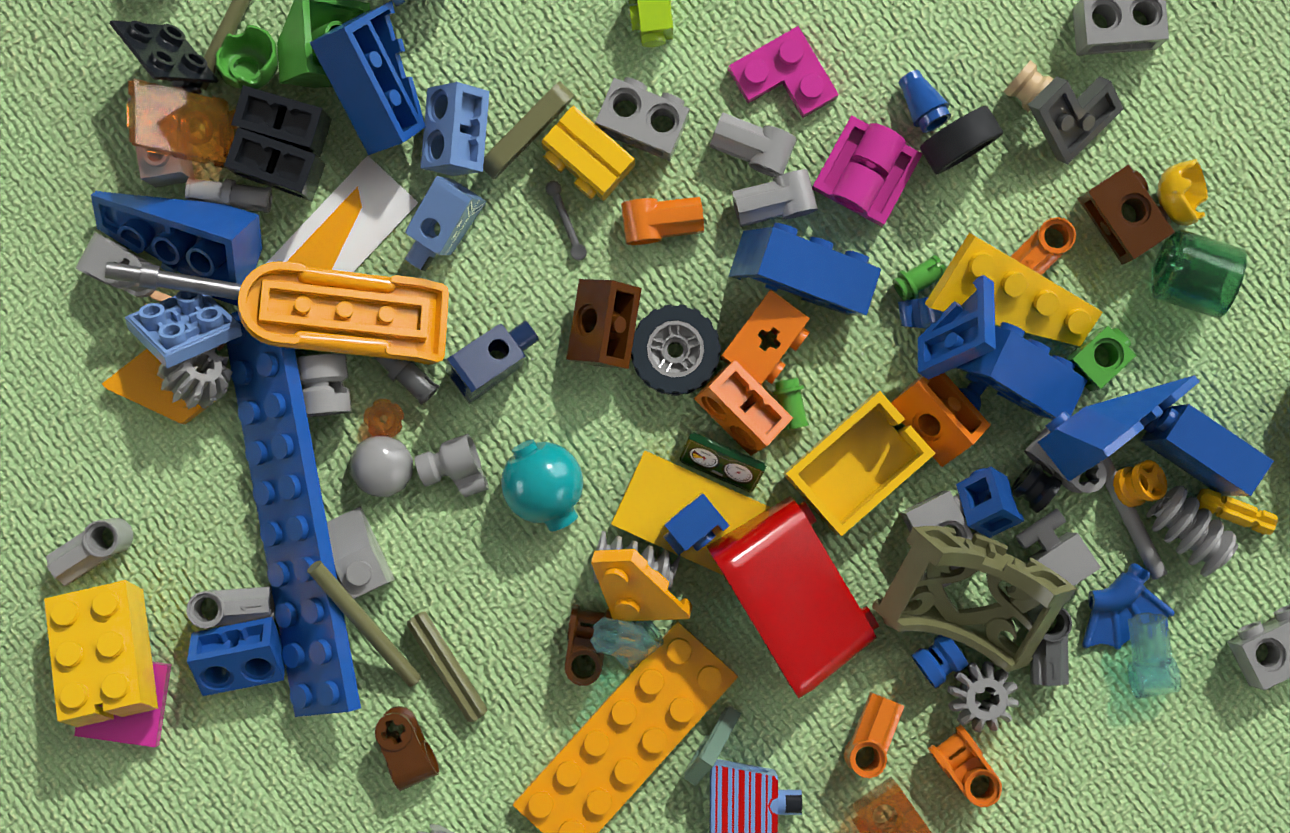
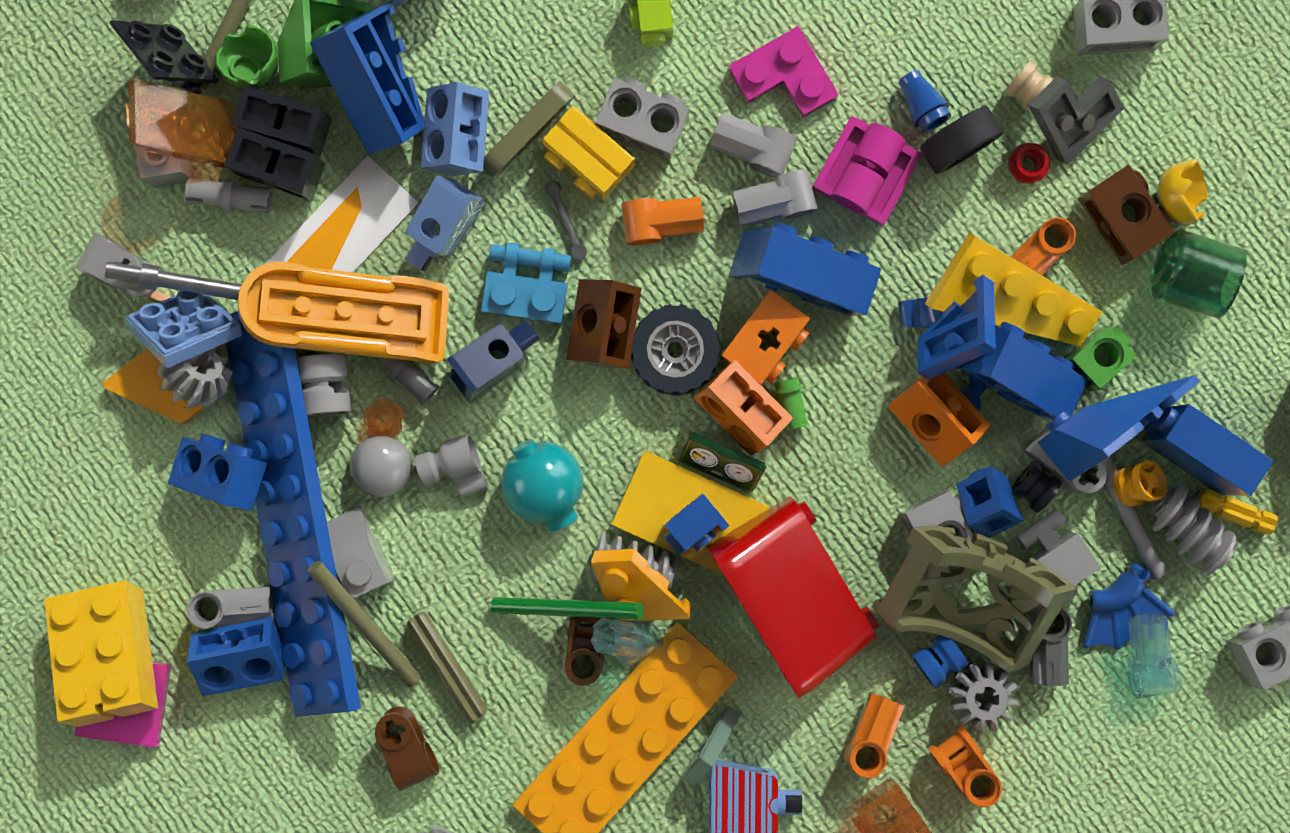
light grey piece [45,518,133,586] -> none
blue wedge [91,191,262,306] -> none
yellow piece [782,391,936,536] -> none
bright green pin [893,255,946,301] -> none
none -> blue brick [167,433,267,511]
none -> dark azure plate [481,242,572,325]
none -> green bar [491,597,644,620]
none -> red plate [1008,143,1050,184]

